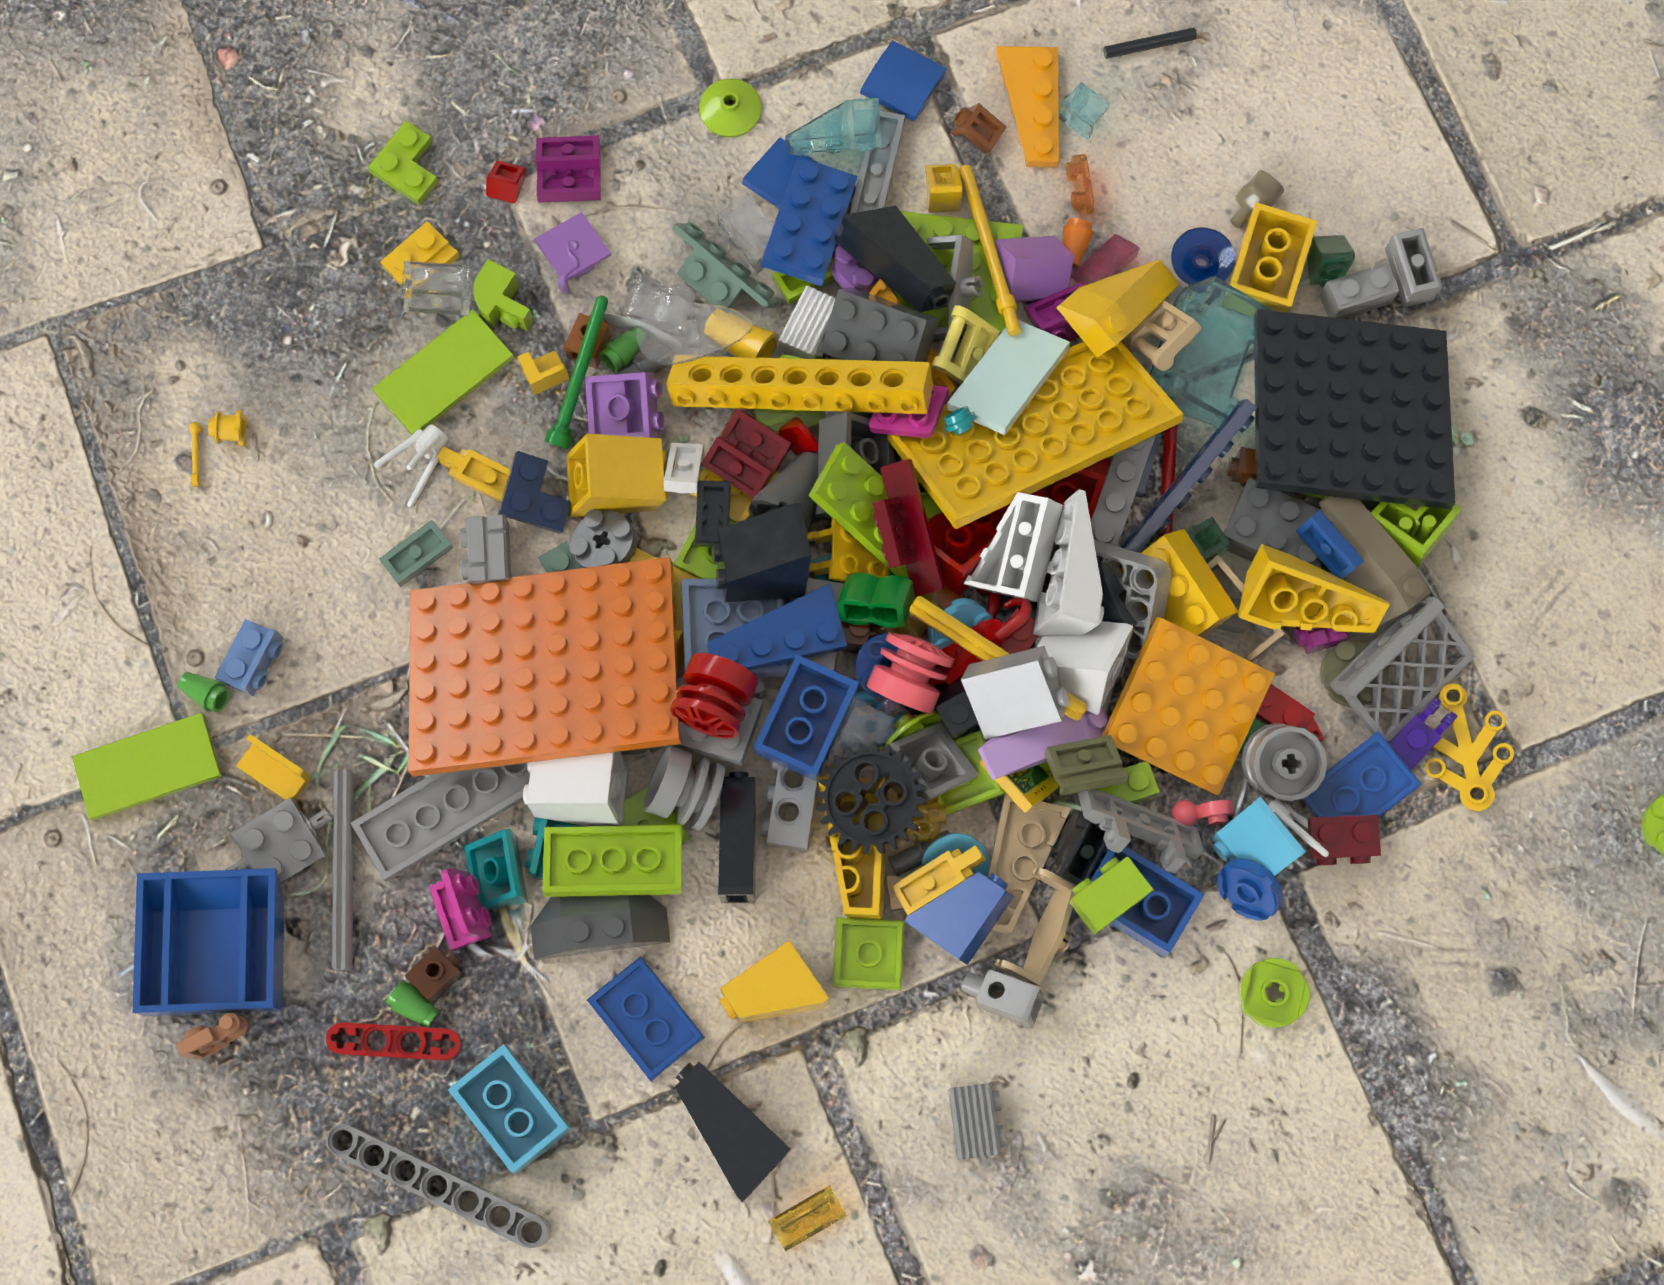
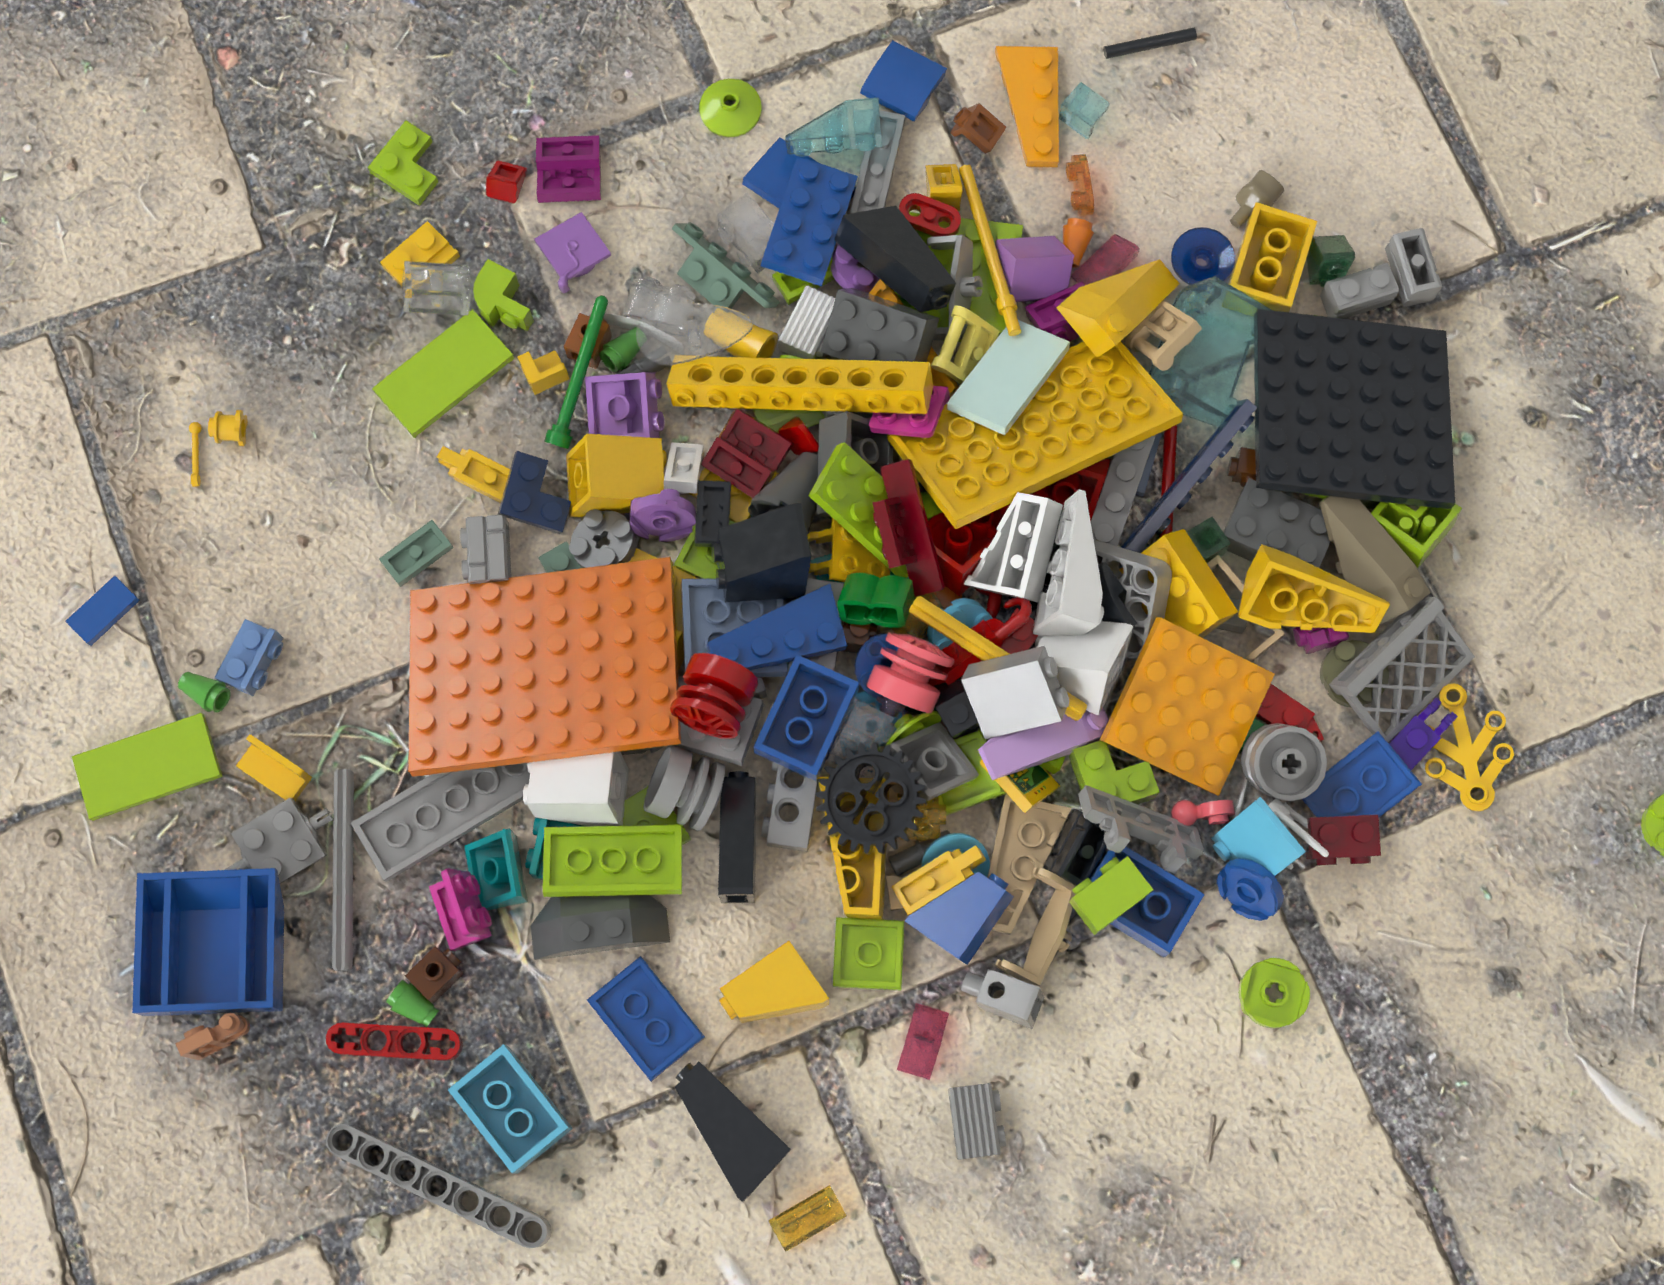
white plant [374,424,449,508] -> none
teal plate [944,406,976,435] -> none
olive plate [1044,735,1128,796] -> none
blue plate [1296,510,1364,579] -> none
none -> blue tile [65,575,140,646]
none -> medium lavender plate [630,489,696,542]
none -> clear pink slope [897,1003,949,1080]
none -> red plate [899,193,961,237]

